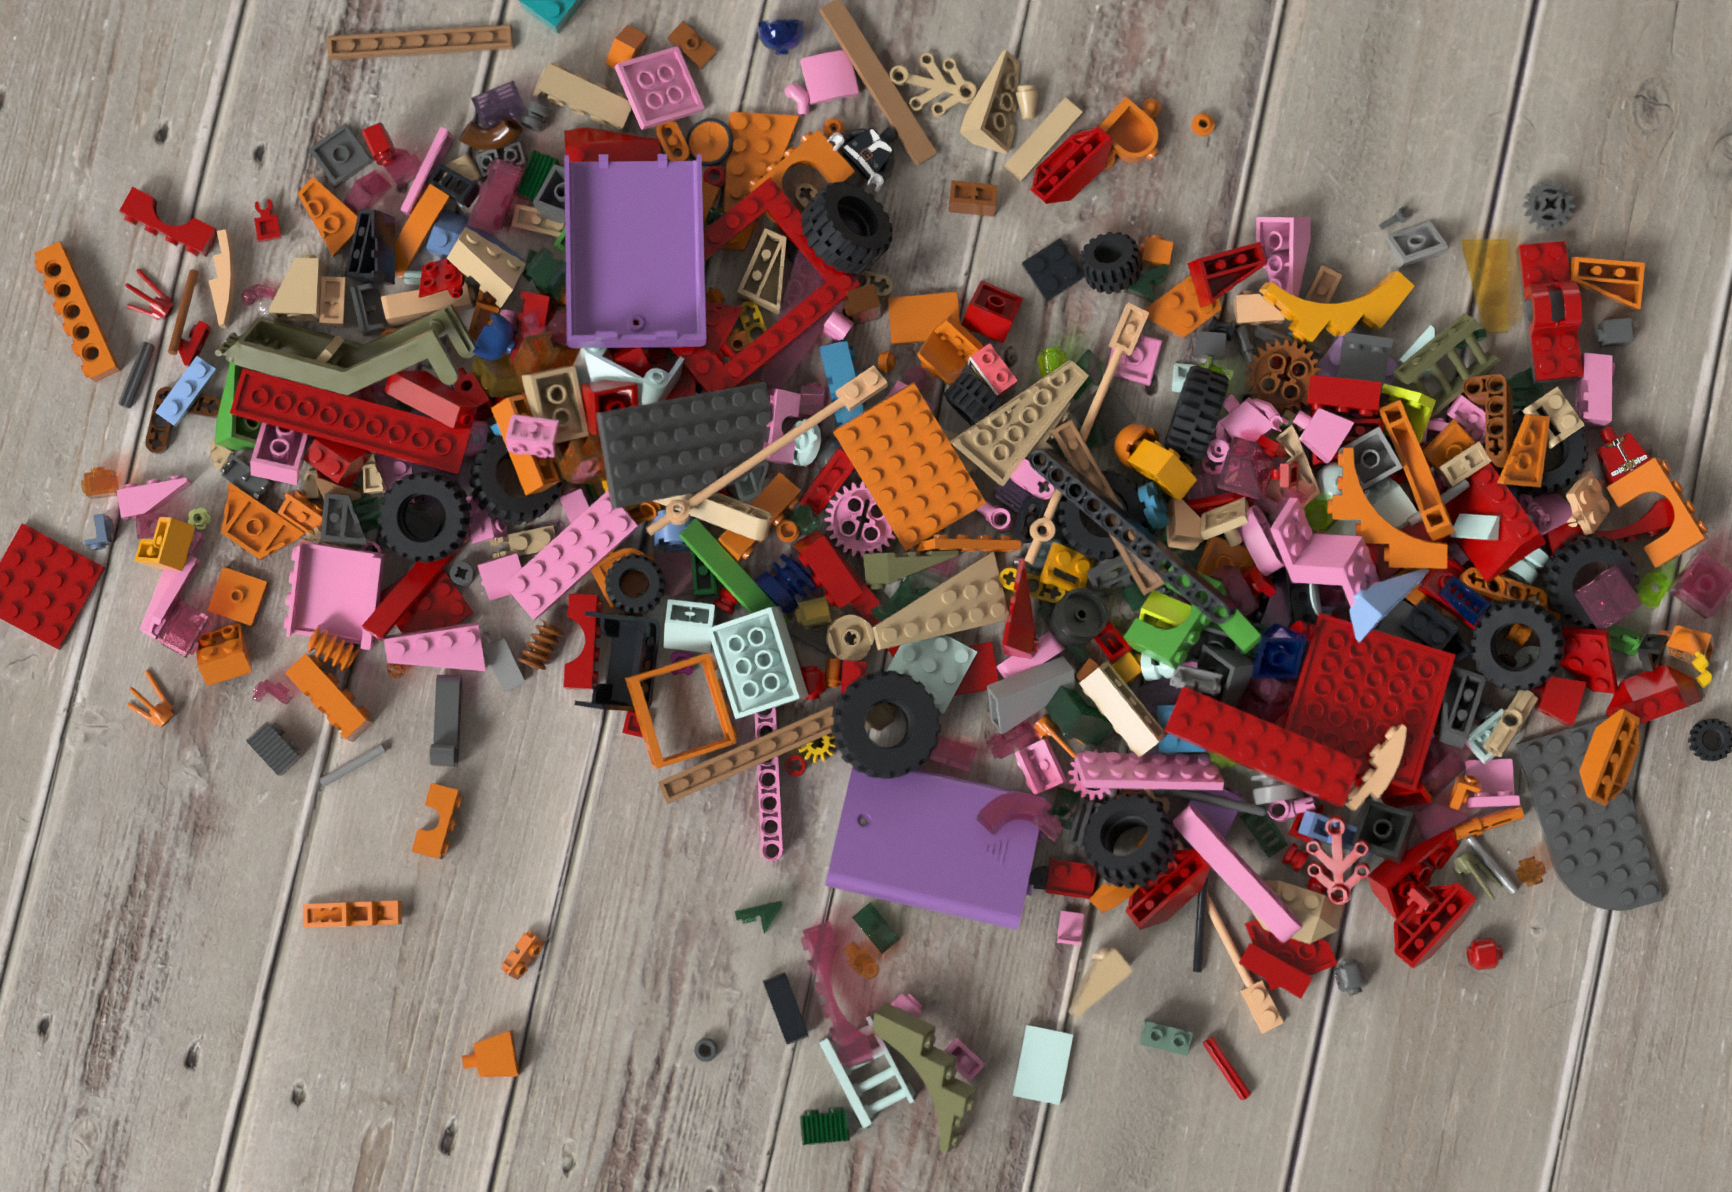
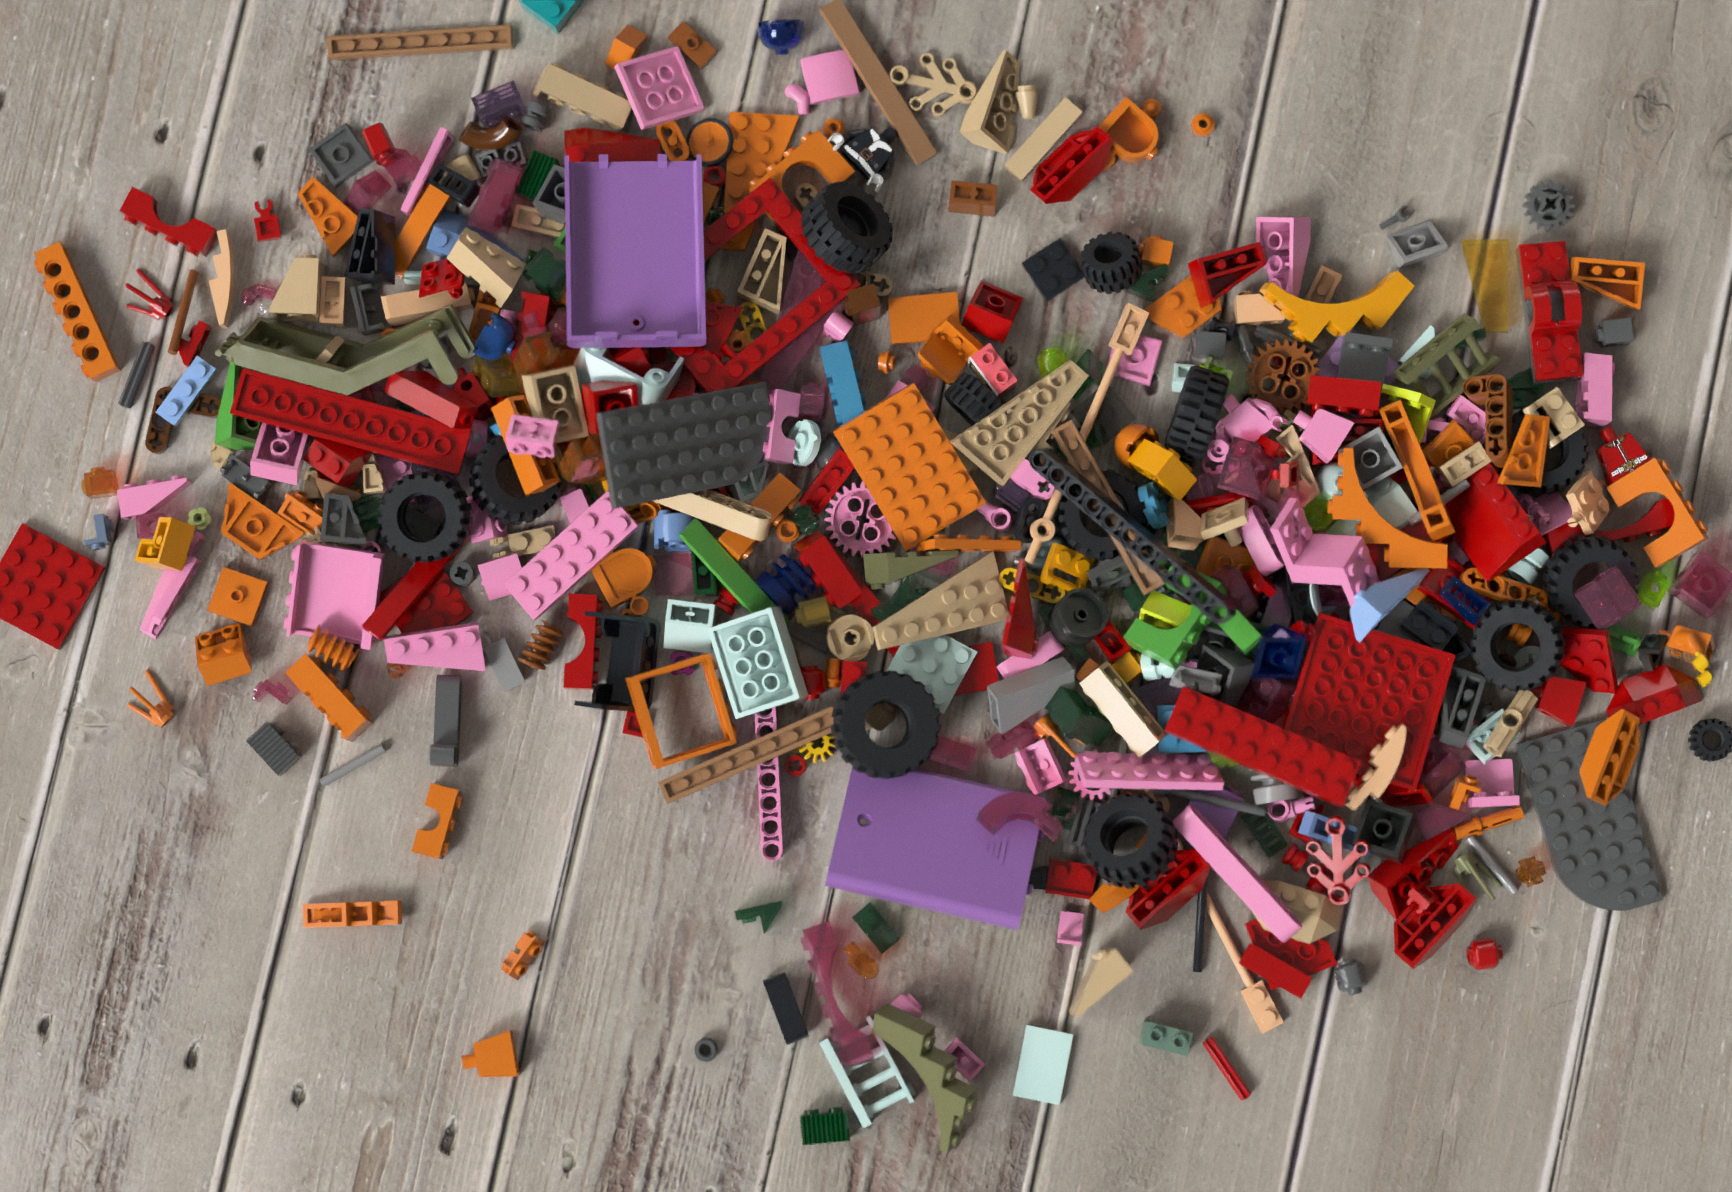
clear pink slope [156,599,211,658] -> none
black tyre [605,553,666,615] -> none
light nougat bar [646,365,888,536] -> none
light aqua slope [1450,514,1500,540] -> none

